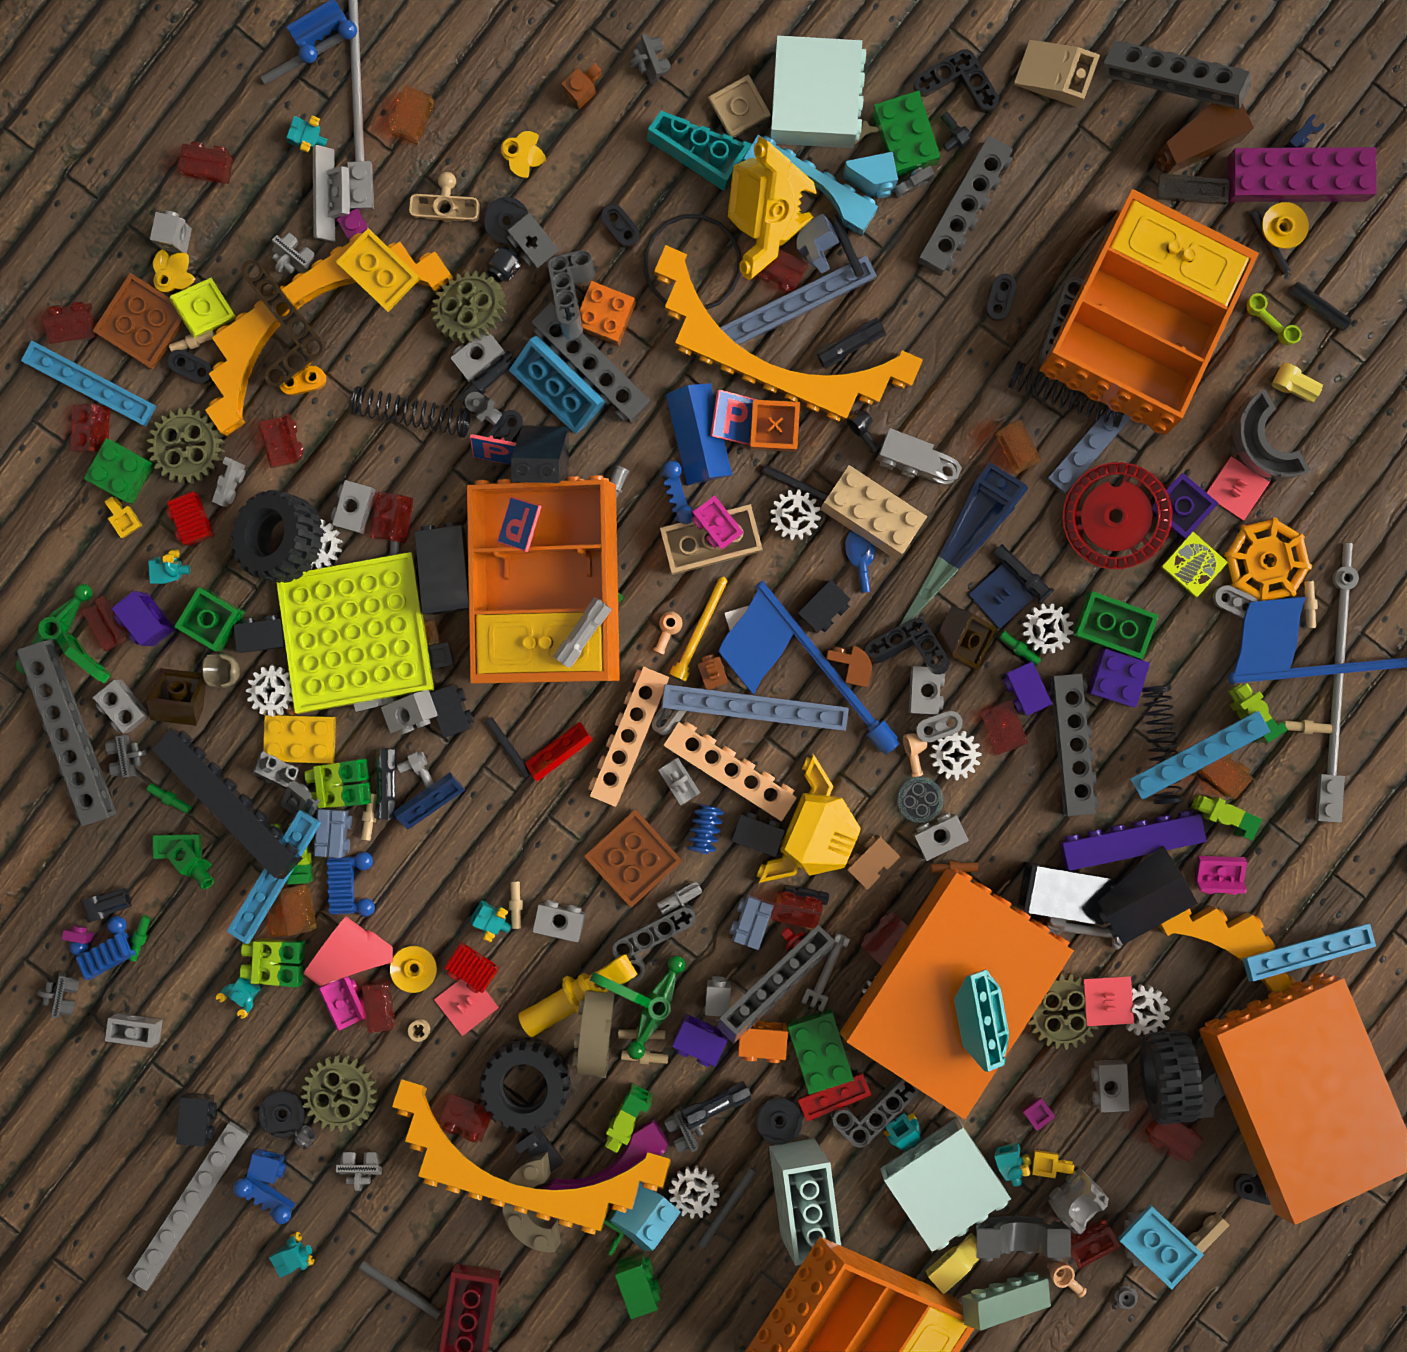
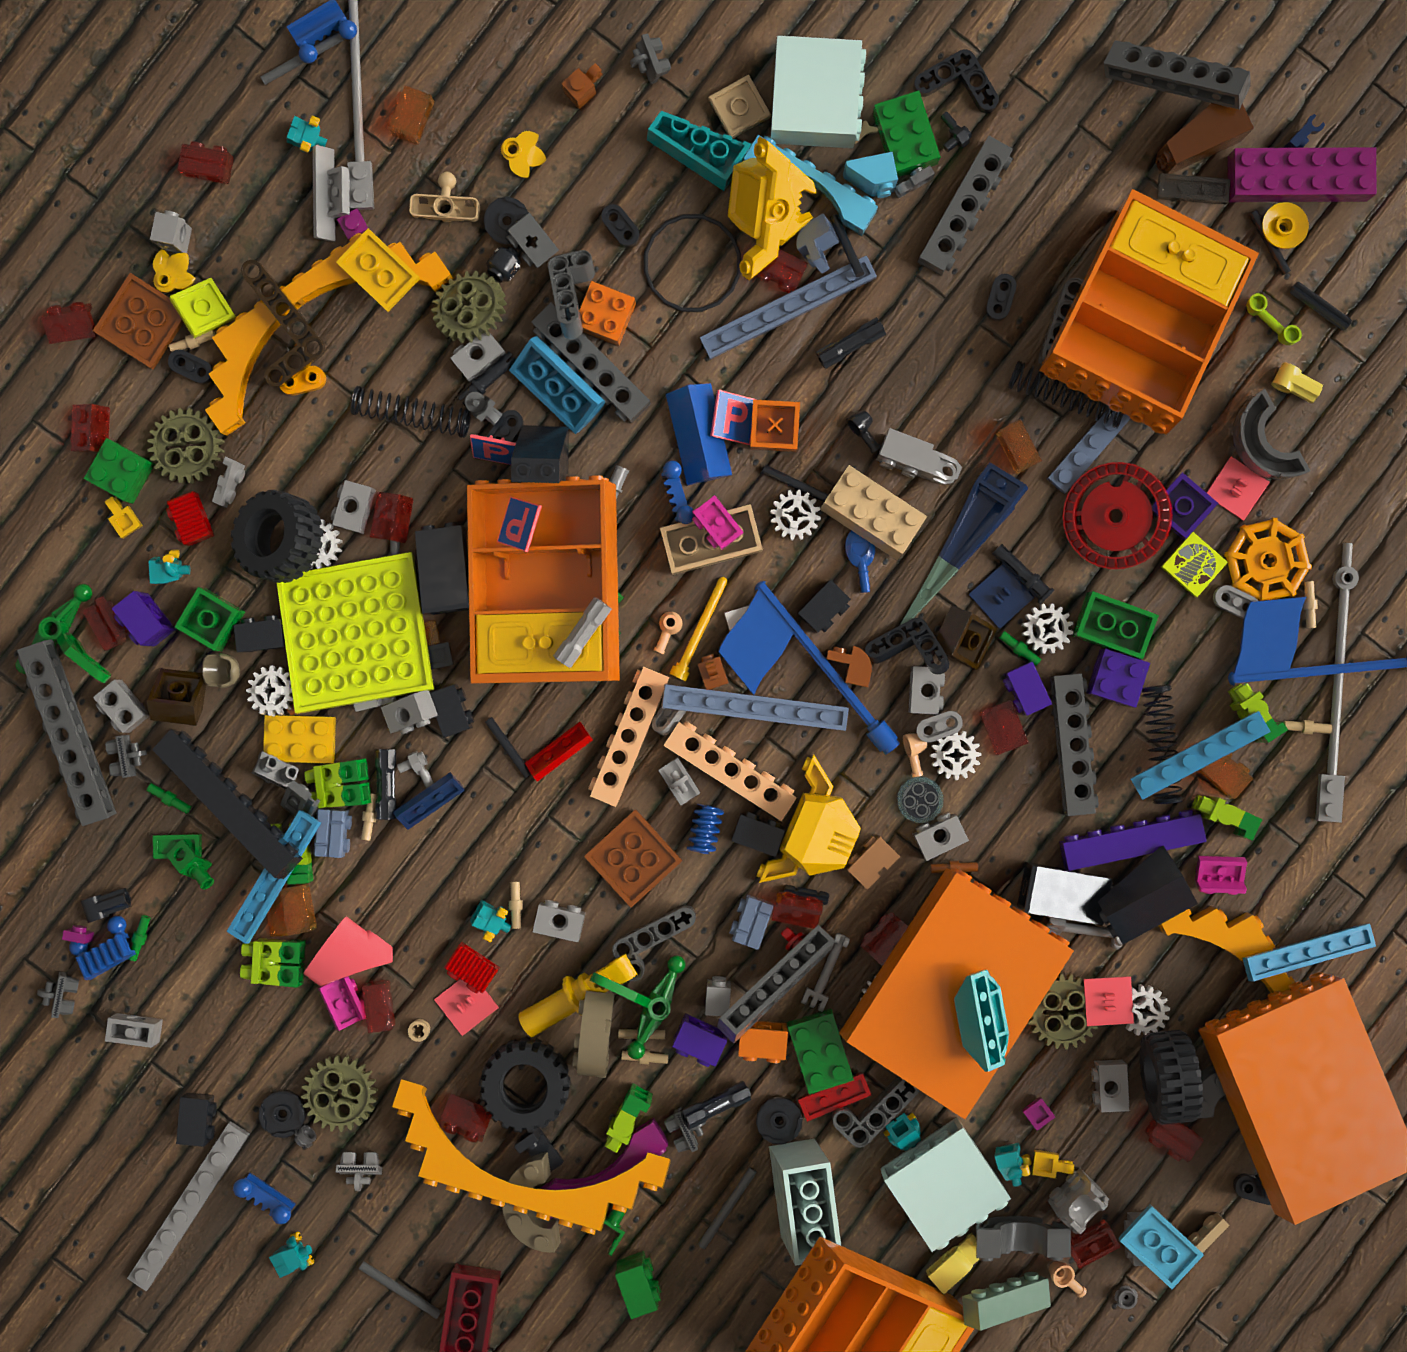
dark azure plate [21,341,157,426] -> none
teal piece [216,977,262,1019] -> none
blue brick [247,1148,286,1184] -> none
clear red bracket [258,414,304,468] -> none
light grey hips [272,233,314,273] -> none
blue gear [327,852,375,917] -> none
yellow dish [390,946,437,993] -> none
medium azure slope [610,1184,681,1251] -> none
light orange arch [654,245,923,422] -> none
light grey axle [657,881,702,916] -> none
white gear [669,1165,719,1219] -> none
tan slope [1014,40,1100,108] -> none

